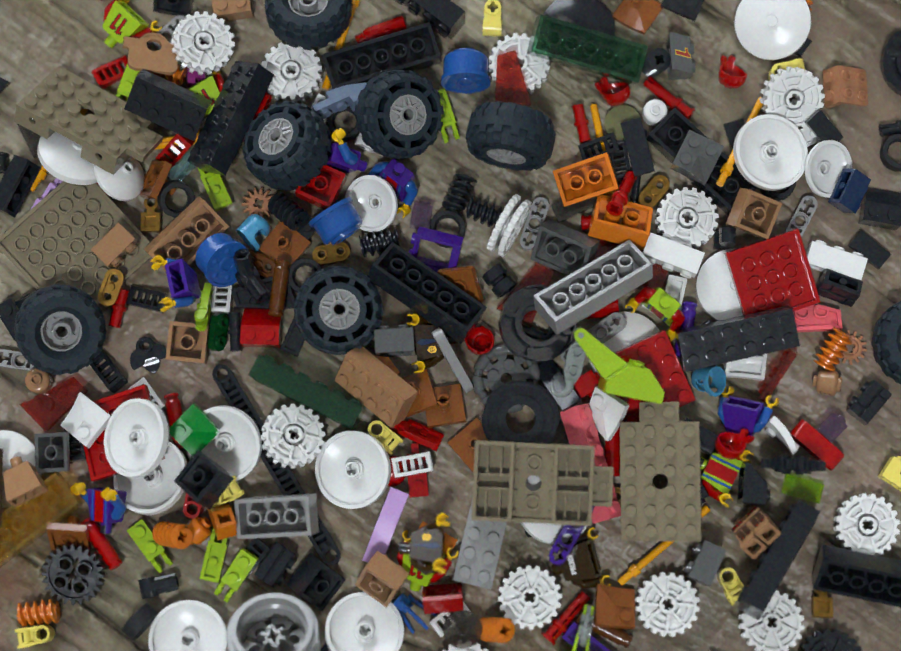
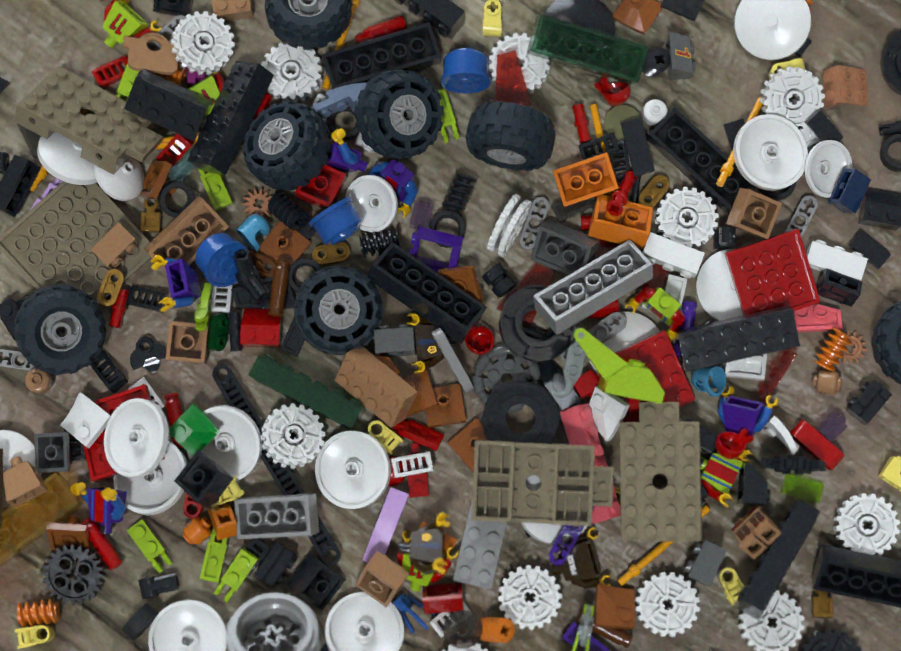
clear red wing [19,377,88,432] -> none
orange piece [152,521,193,549] -> none
black piece [466,195,502,228] -> none
red pin [541,591,590,645] -> none
red axle [605,427,620,477] -> none
red pin [643,76,695,120] -> none
dark grey slope [670,130,724,185] -> none
red piece [718,55,747,89] -> none

